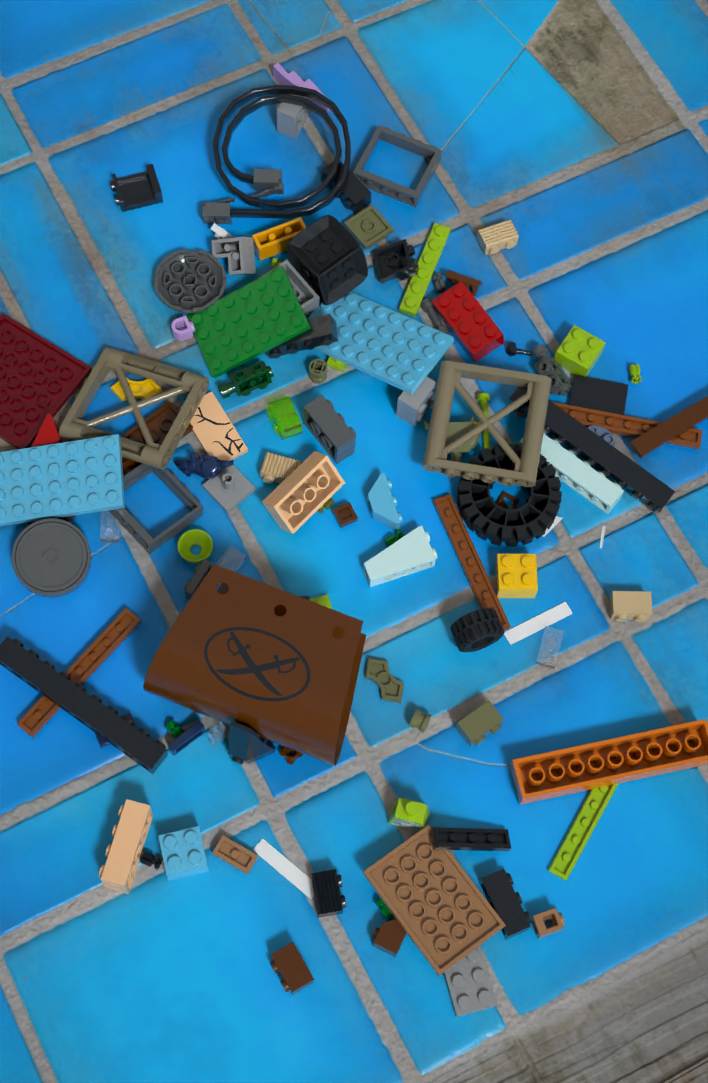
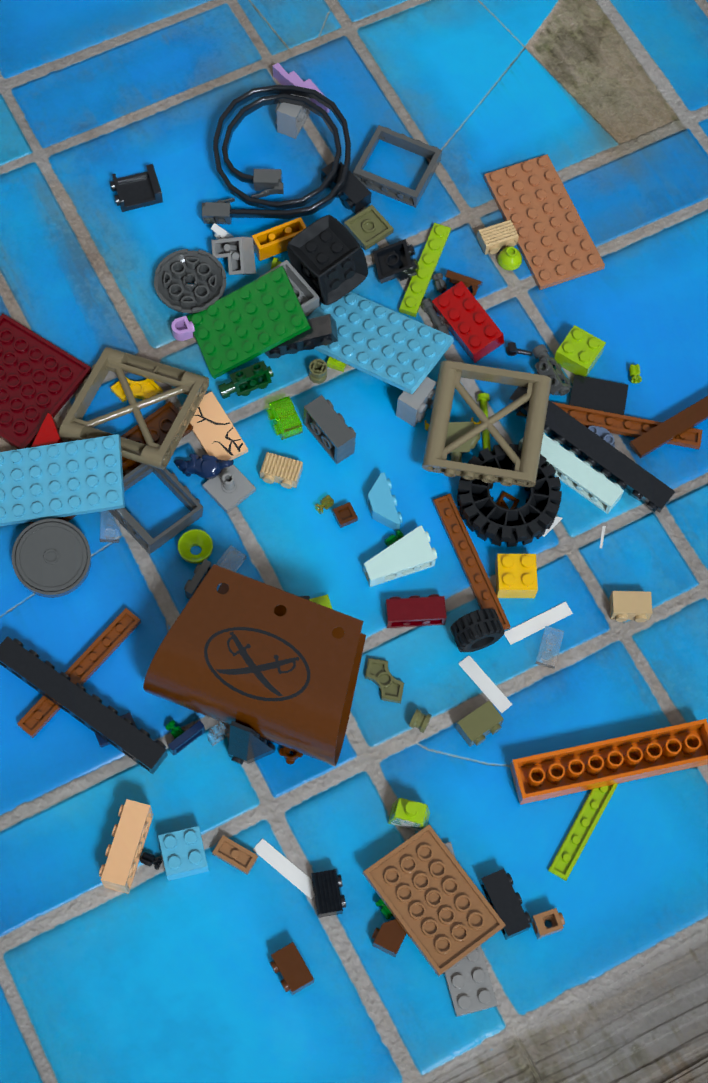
light nougat brick [262,451,345,534] -> none
black tile [430,827,511,851] -> none
none -> dark red brick [385,594,447,628]
none -> white sticker [459,656,512,713]
none -> nougat plate [484,154,605,290]
none -> lime brick [497,247,522,270]

